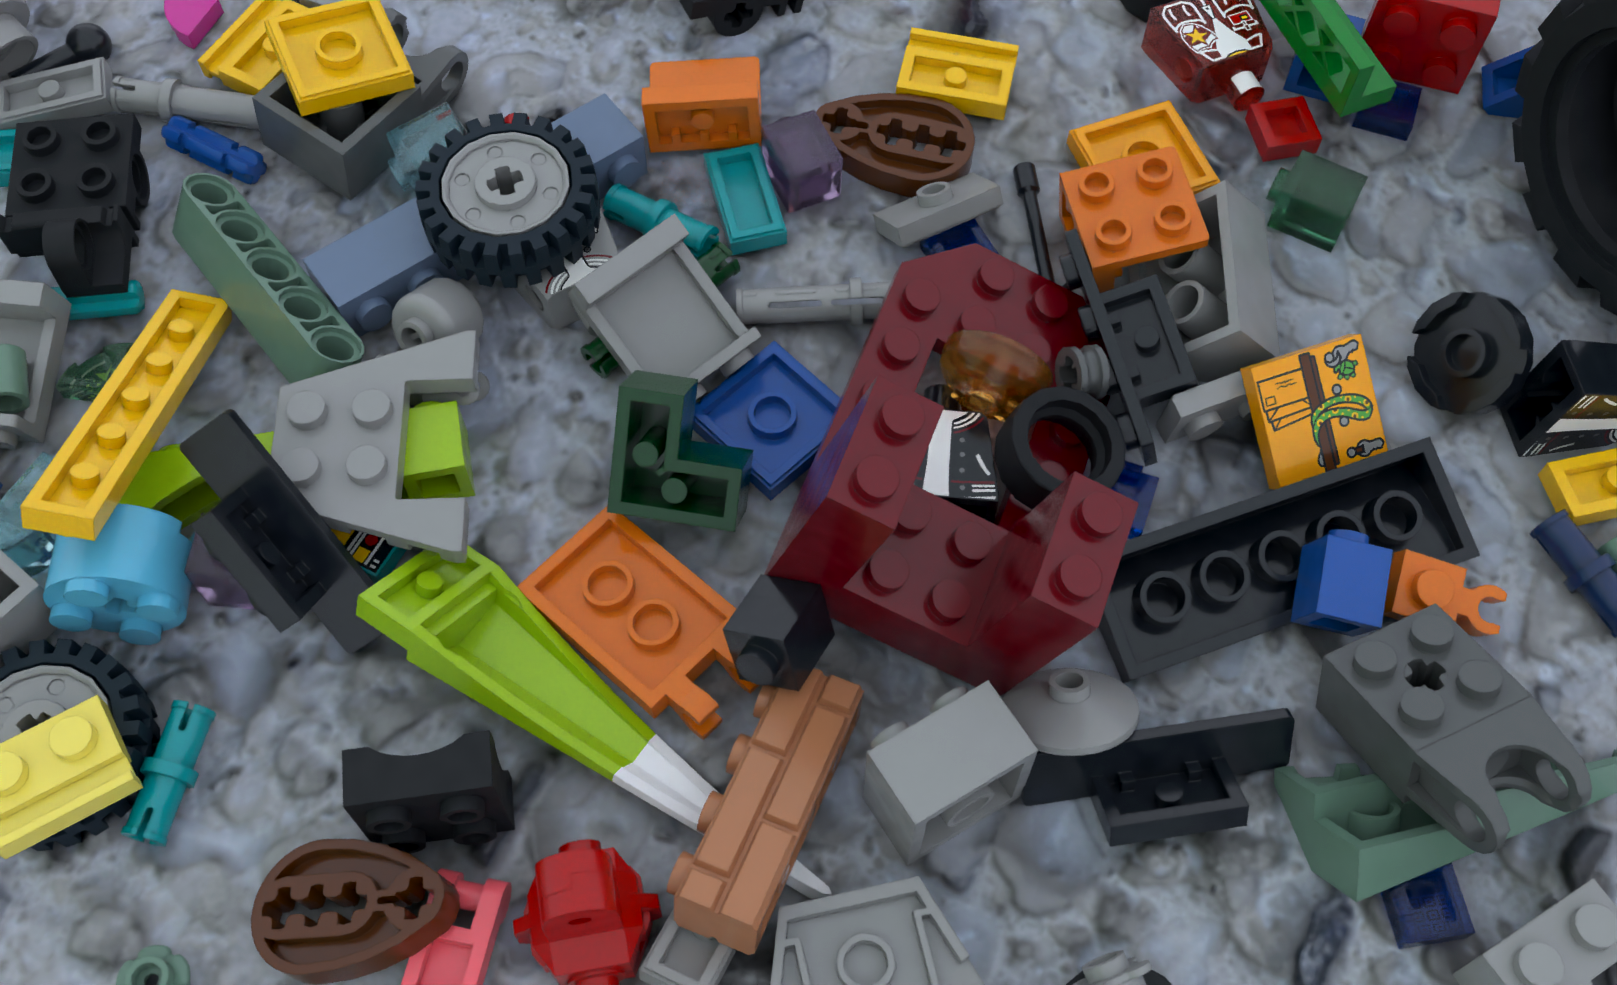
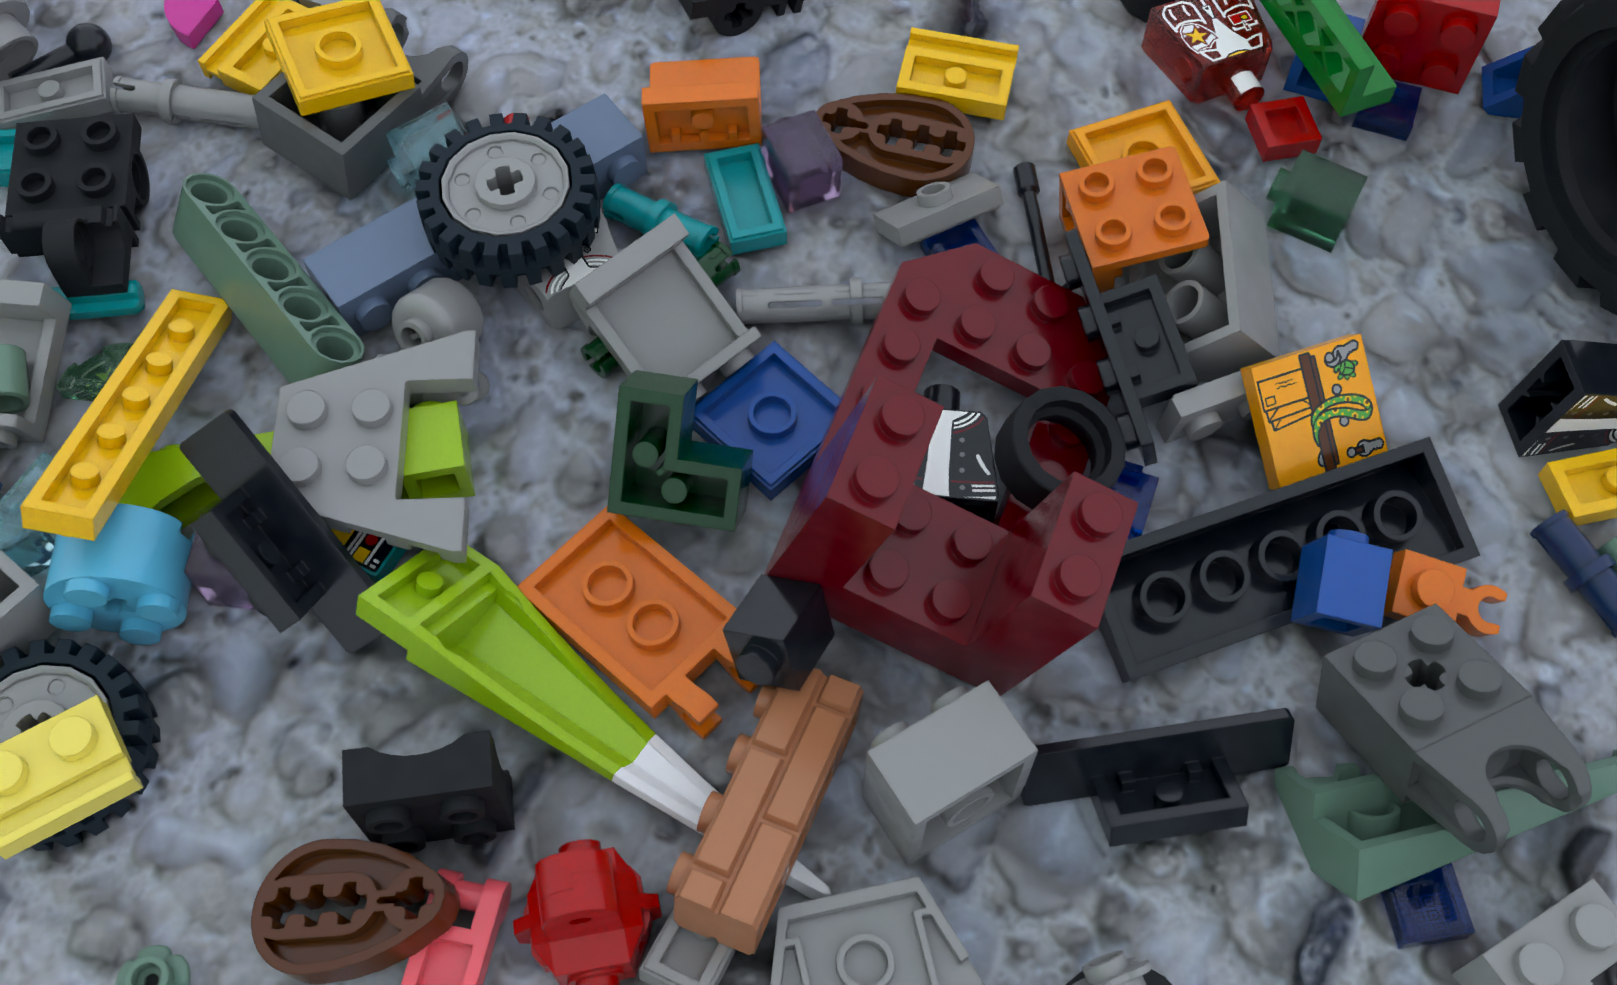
teal pin [121,700,216,847] -> none
blue axle [161,115,267,185] -> none
clear orange piece [939,330,1053,422] -> none
light grey dish [1003,668,1139,756] -> none
dark grey bush [1055,344,1110,400] -> none
black tile [1407,292,1534,415] -> none

